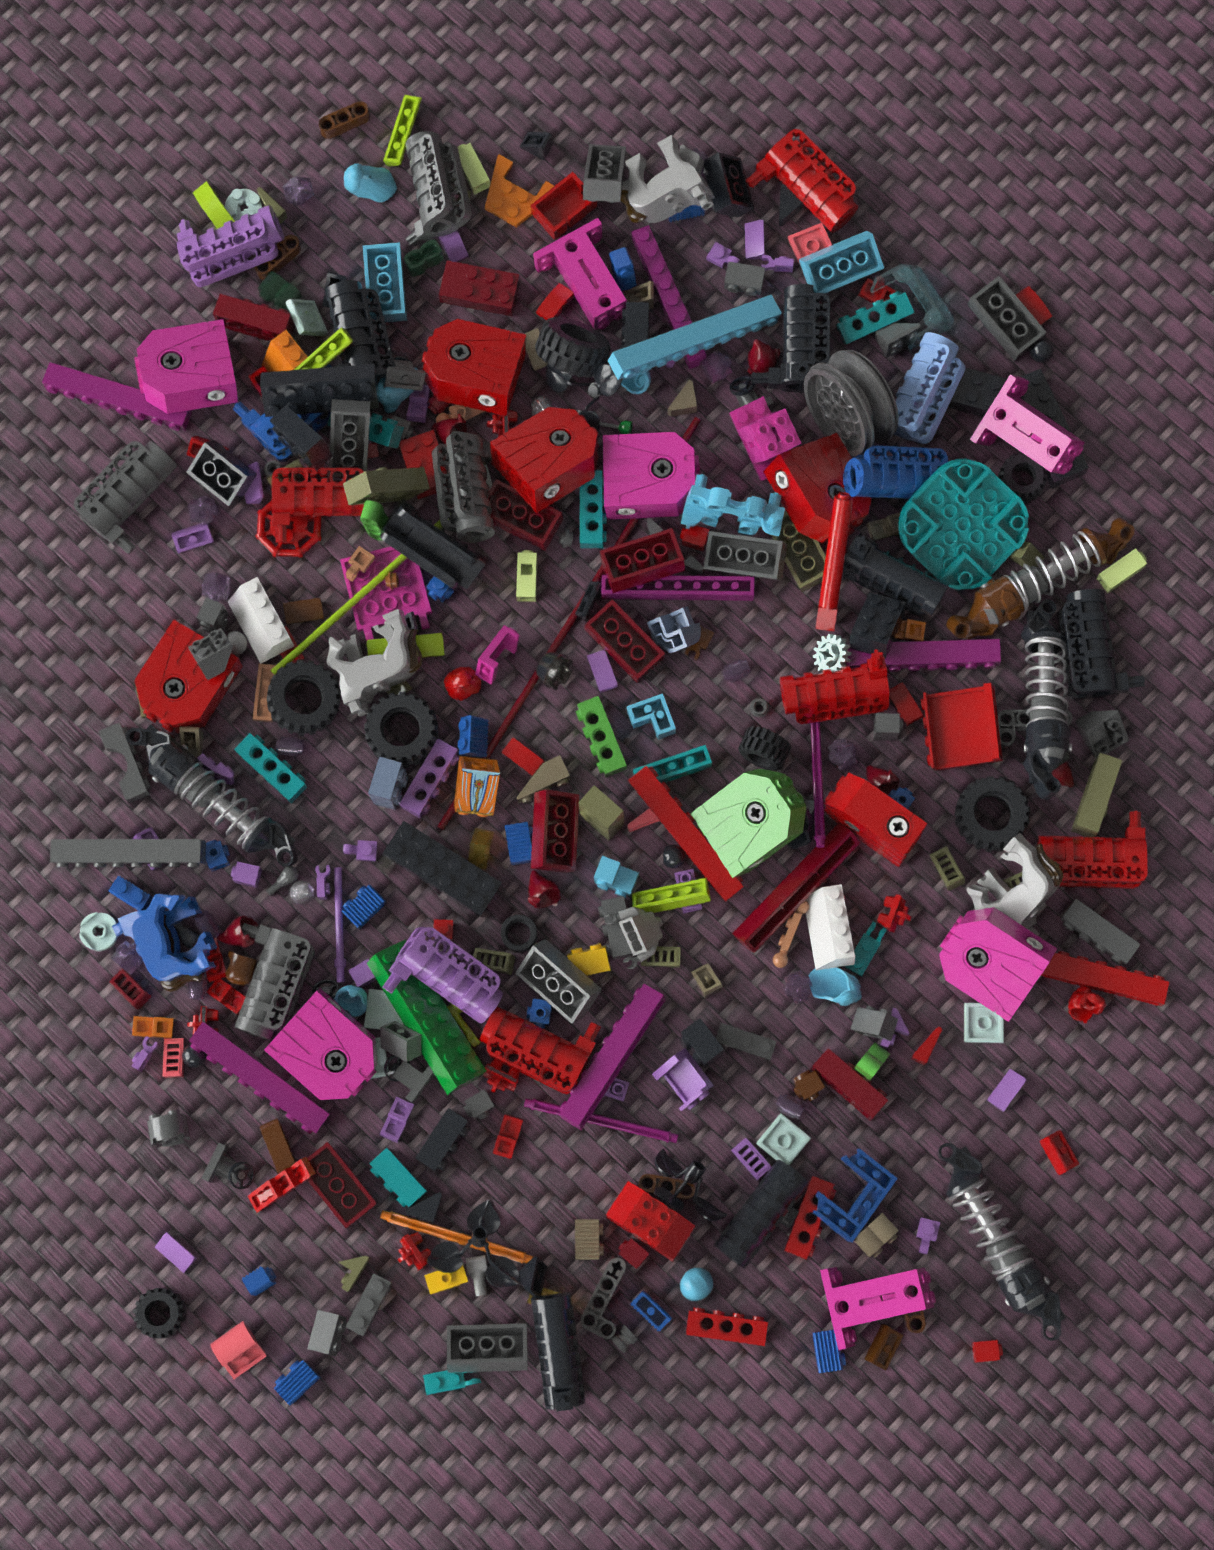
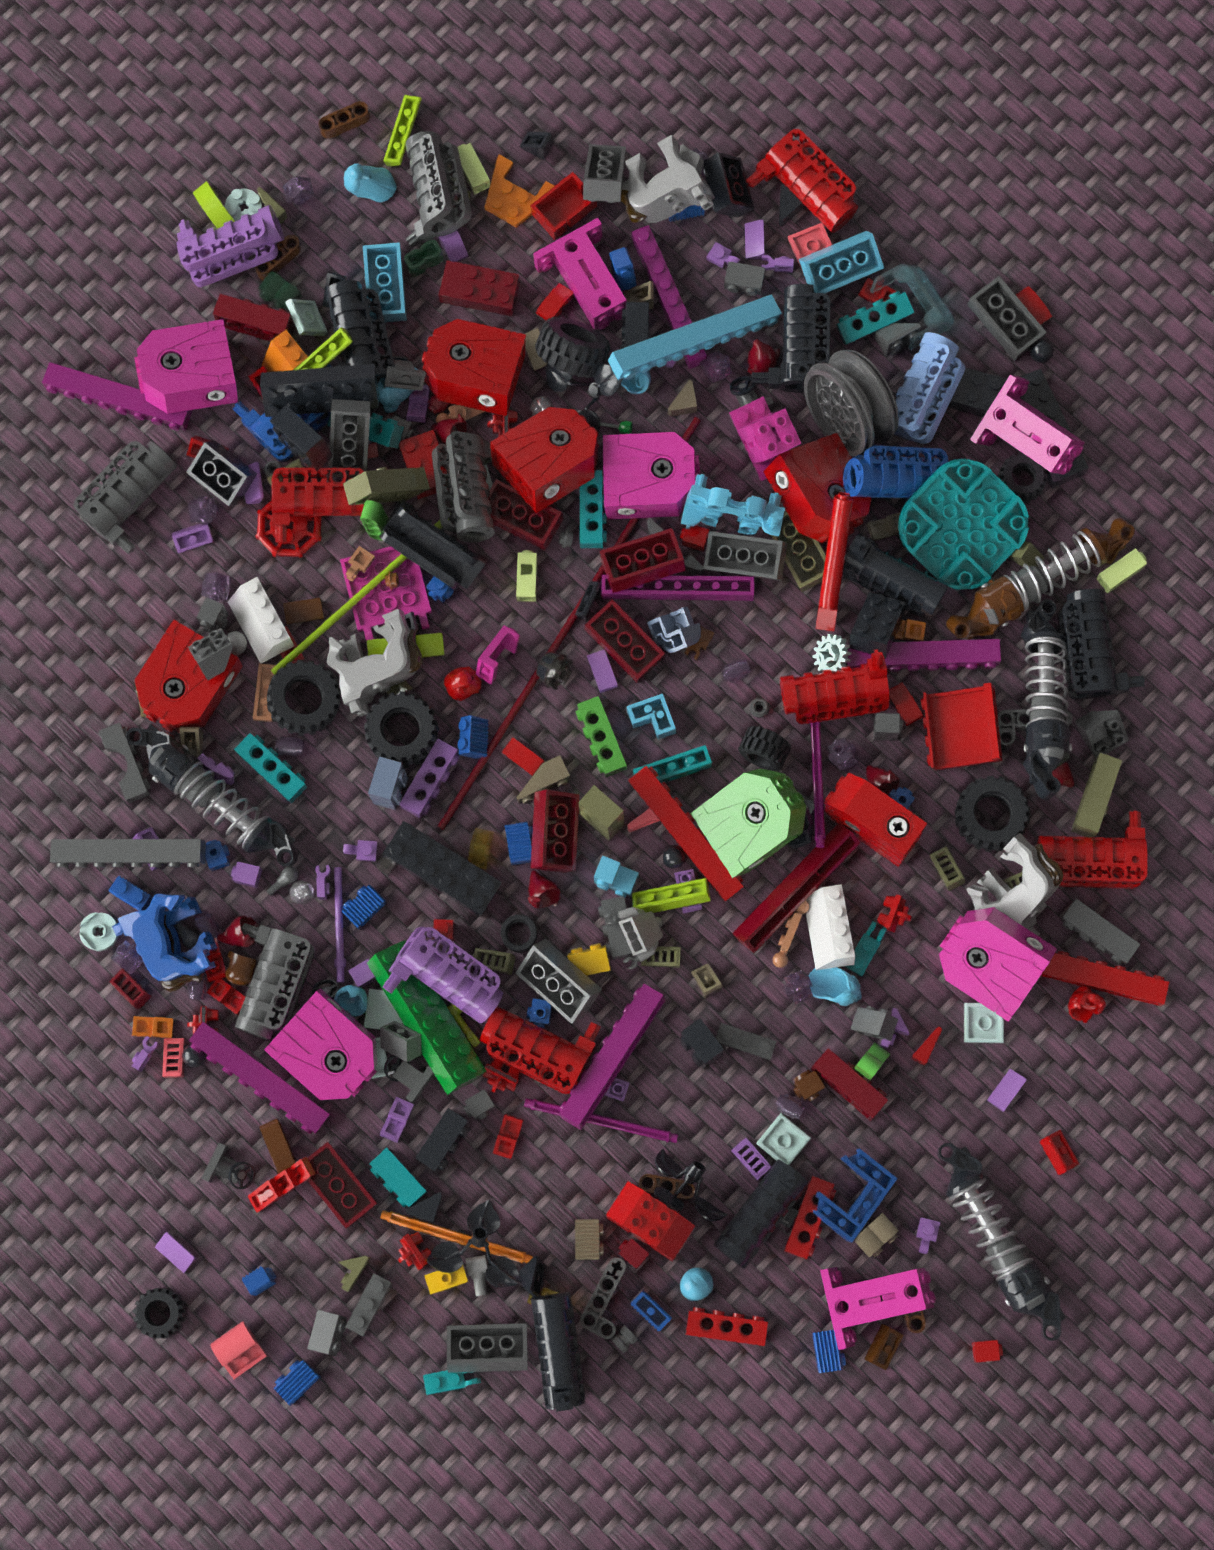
dark grey brick [147,1110,190,1147] -> none
orange slope [454,756,500,817] -> none
medium lavender panel [652,1048,714,1111] -> none

